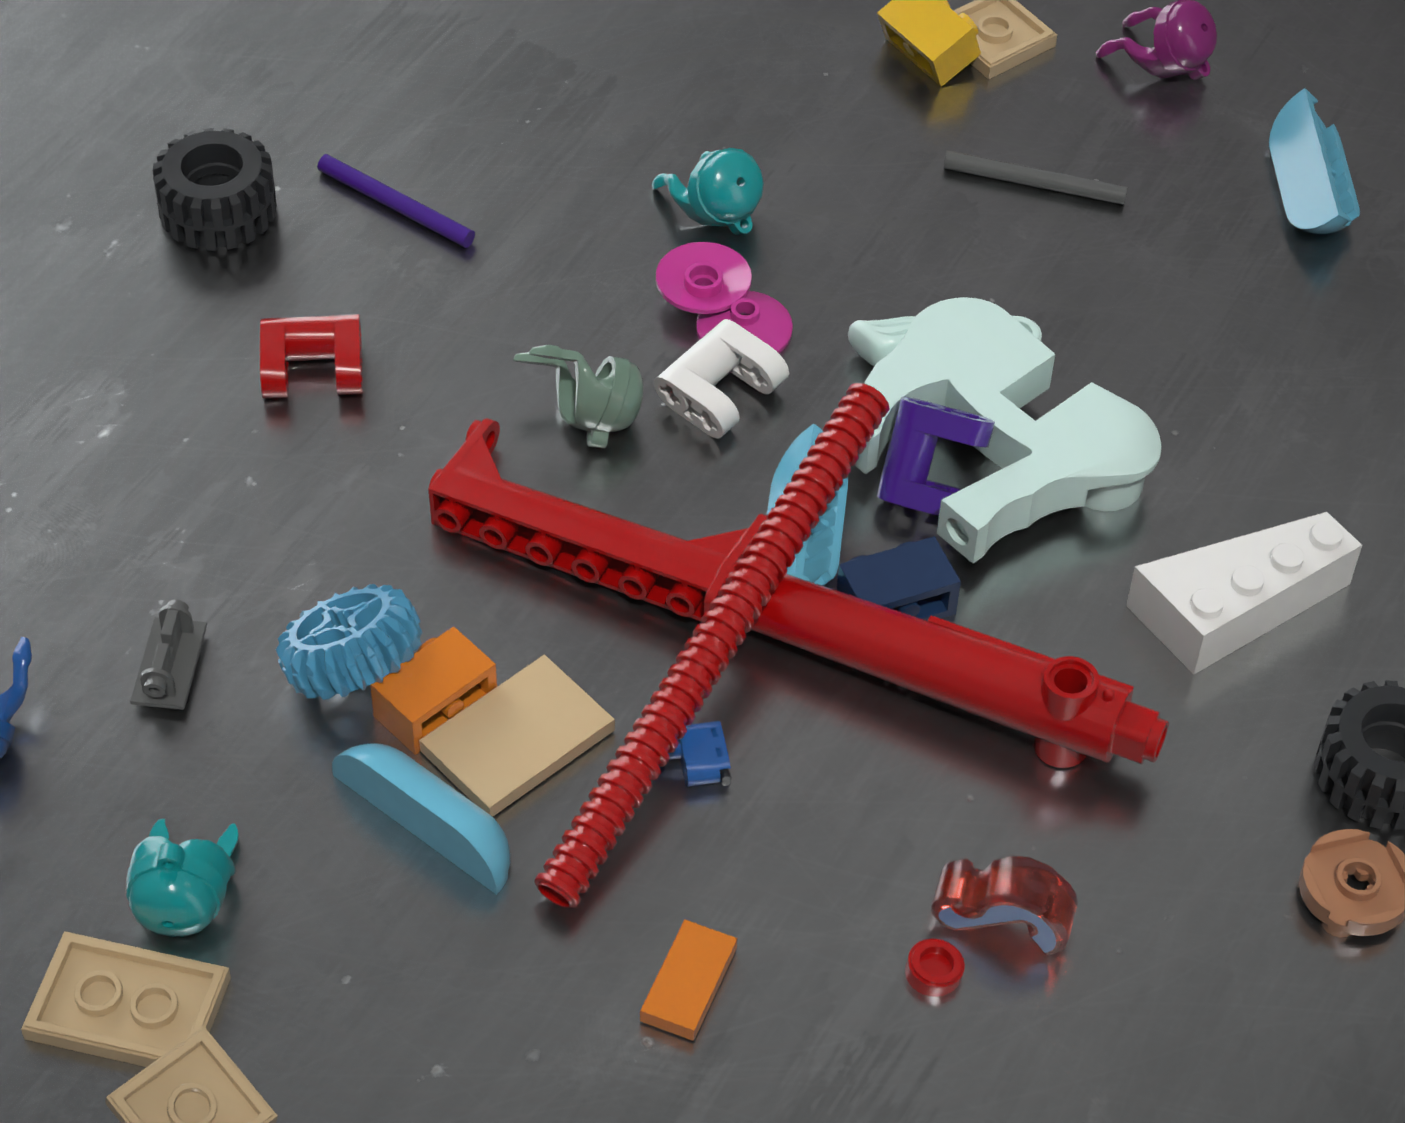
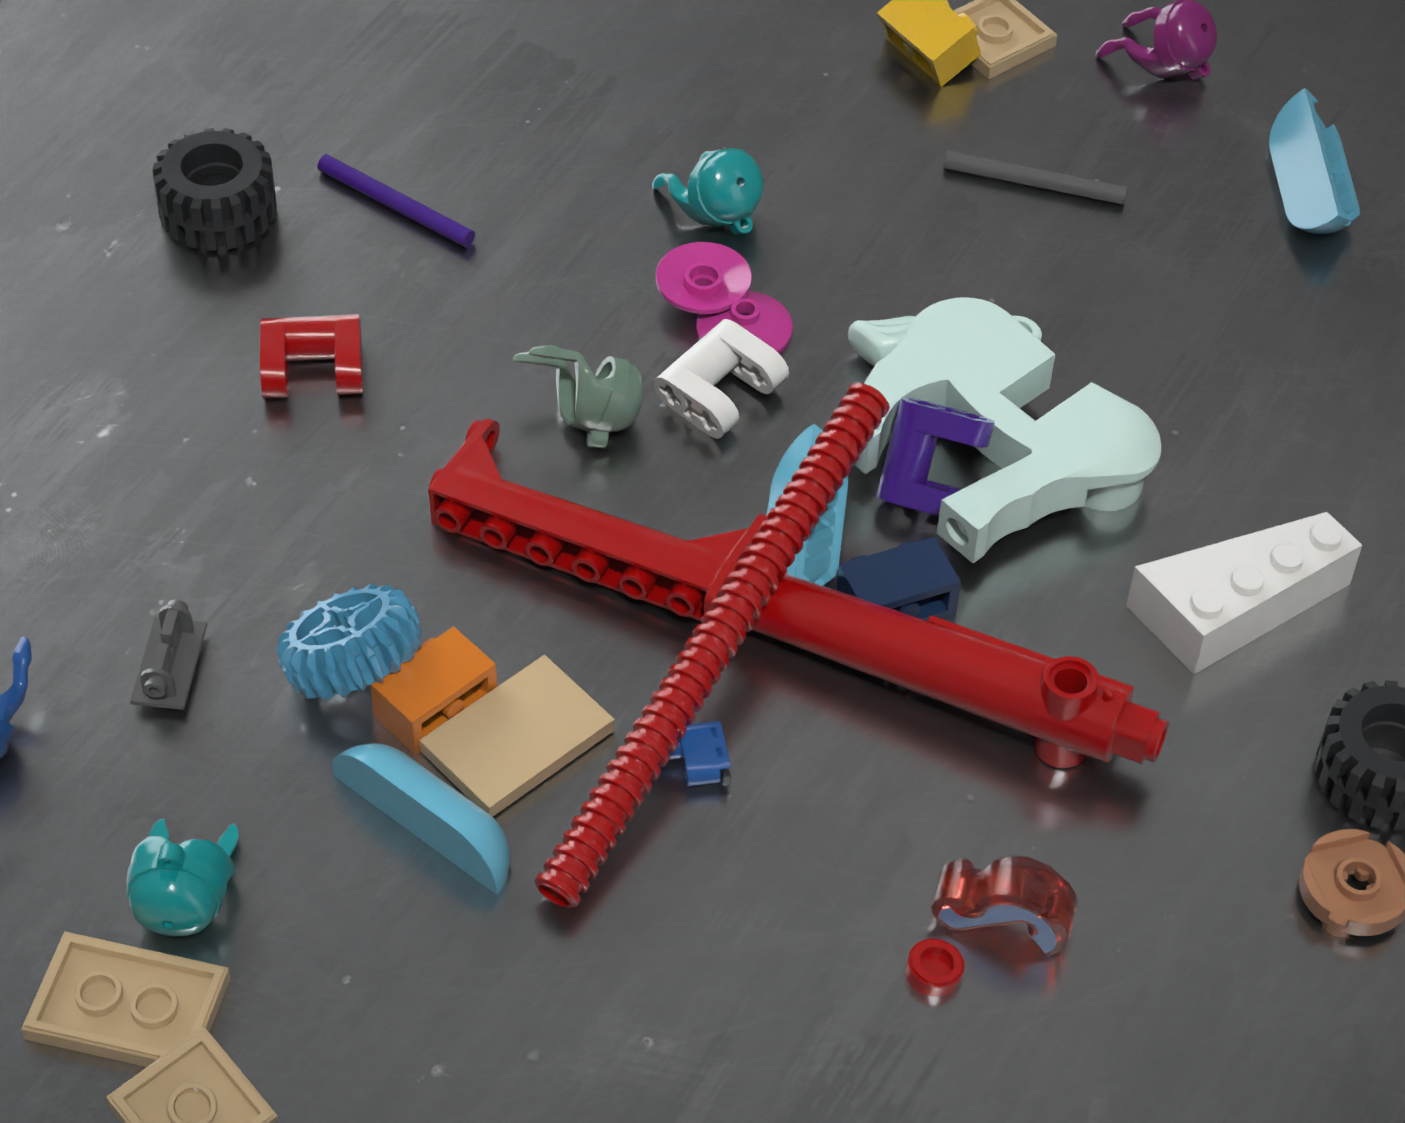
orange tile [640,919,738,1041] -> none

